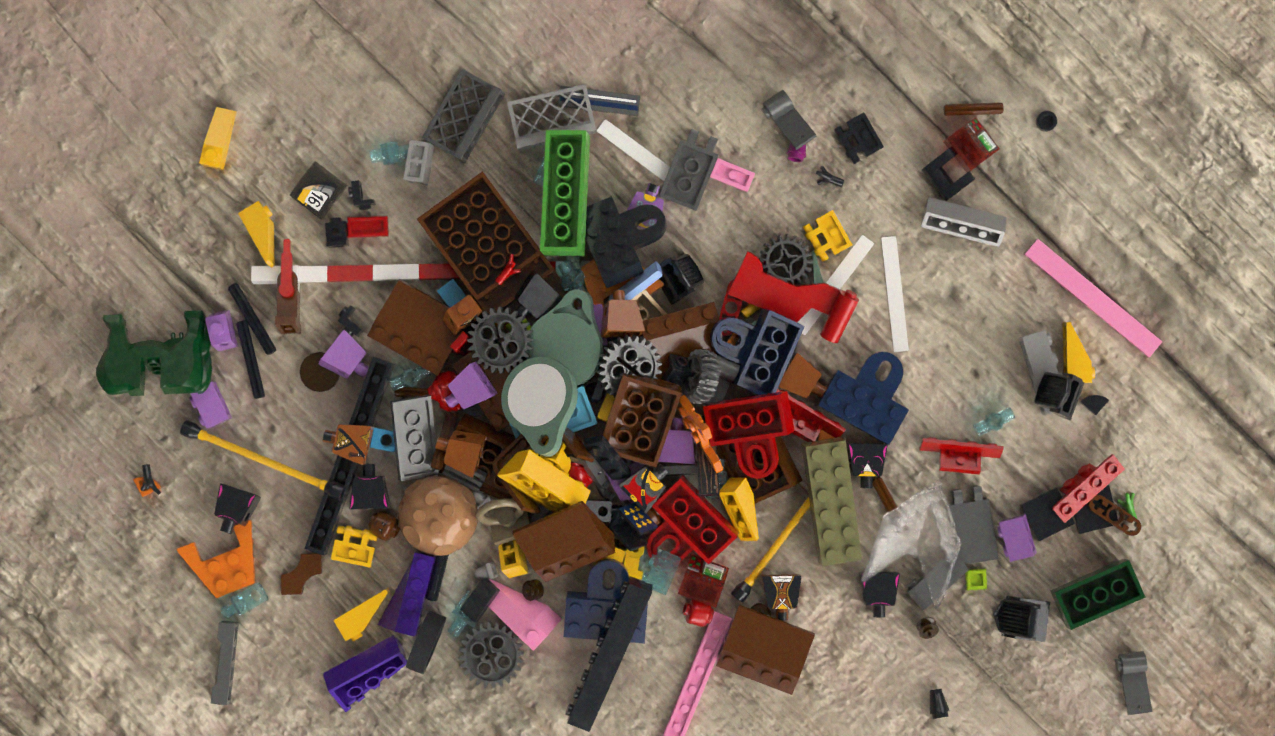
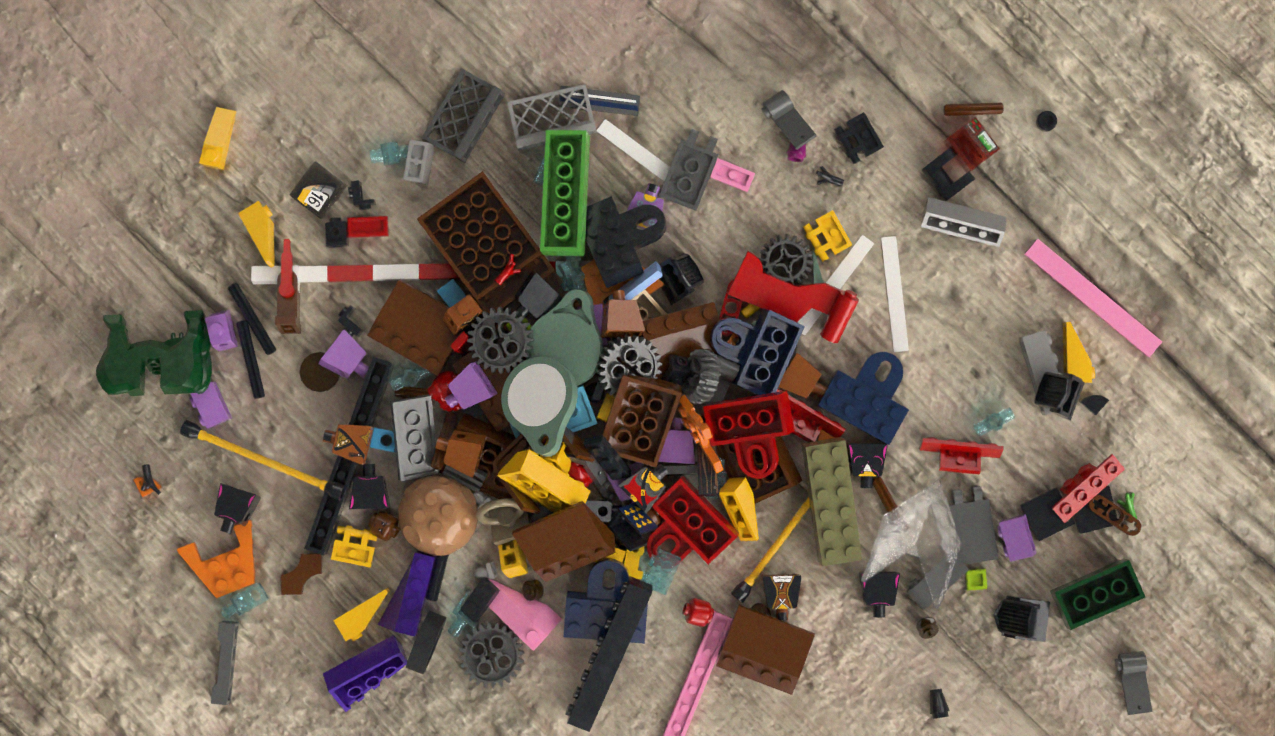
clear red slope [677,554,729,608] -> none

